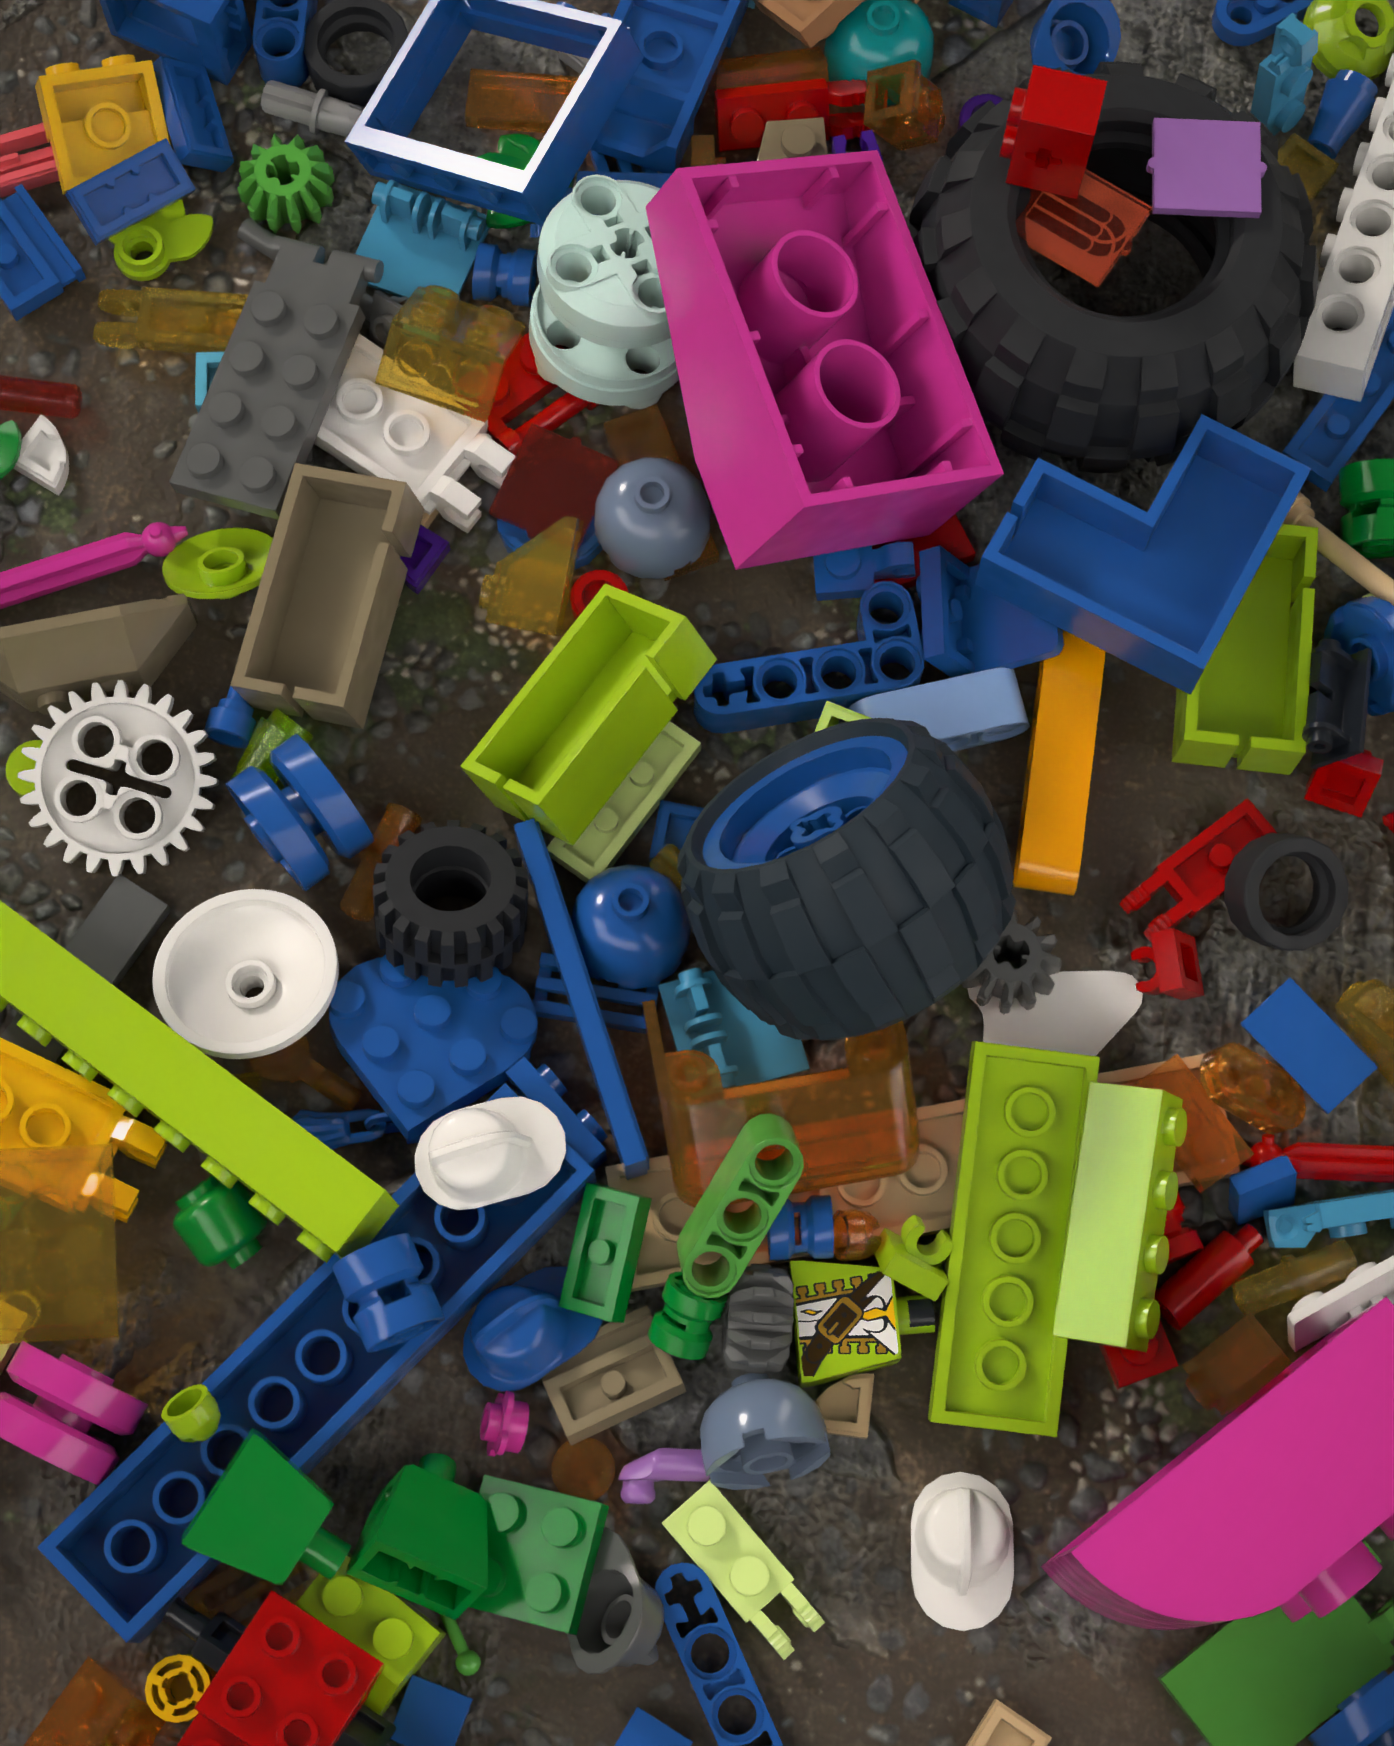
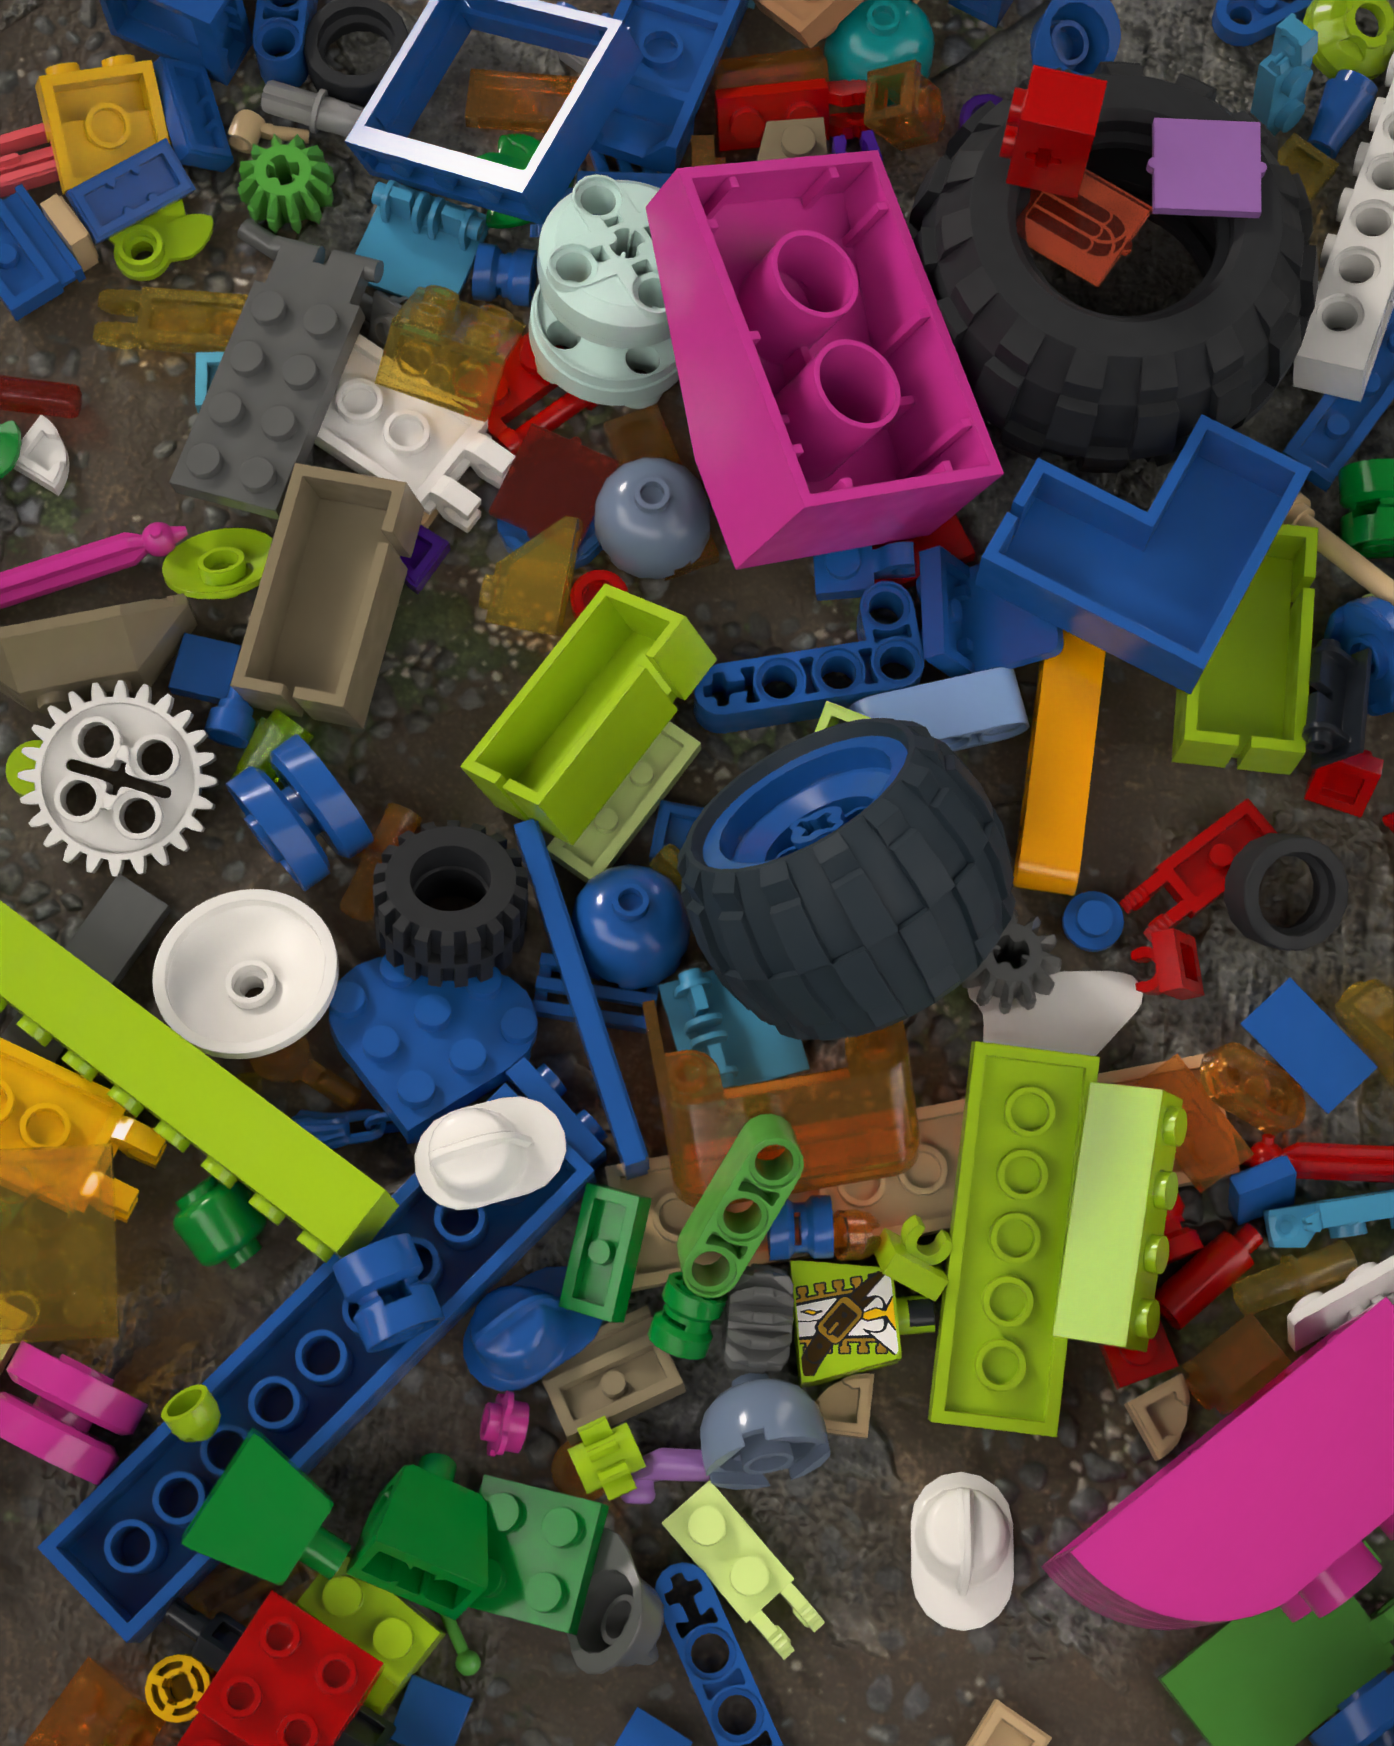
none -> tan tile [40,193,99,272]
none -> blue tile [168,633,242,704]
none -> tan hand [228,109,310,154]
none -> lime gear [567,1415,646,1501]
none -> blue plate [1062,891,1124,952]
none -> tan tile [1124,1373,1190,1461]

